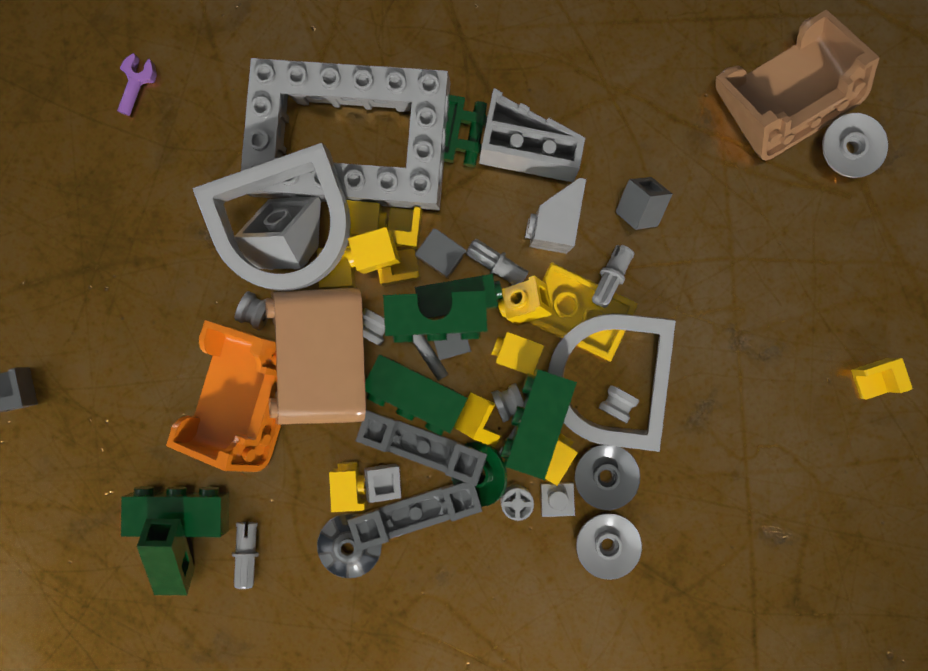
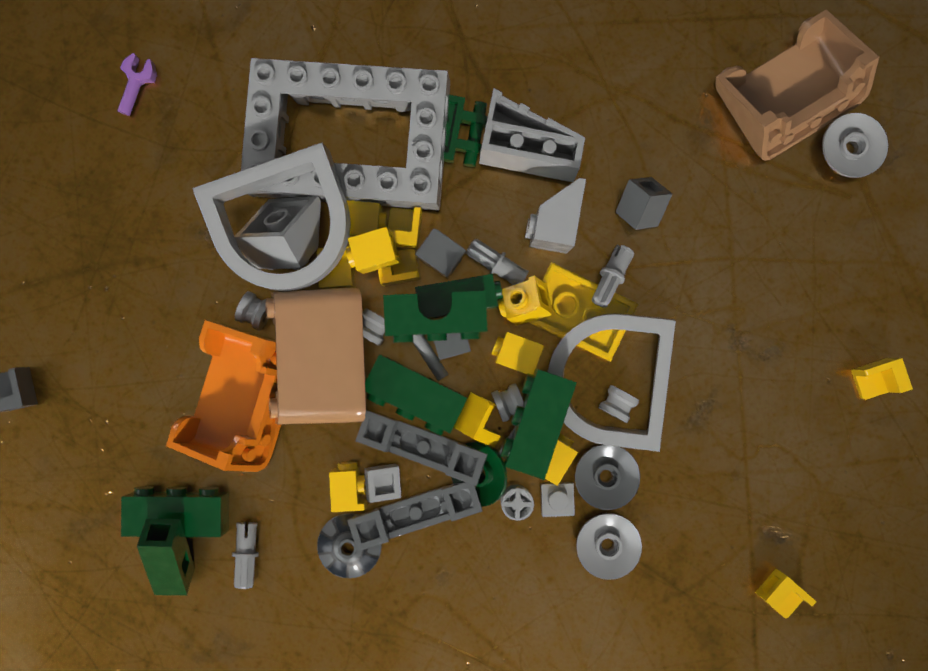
none -> yellow panel [755,569,817,618]

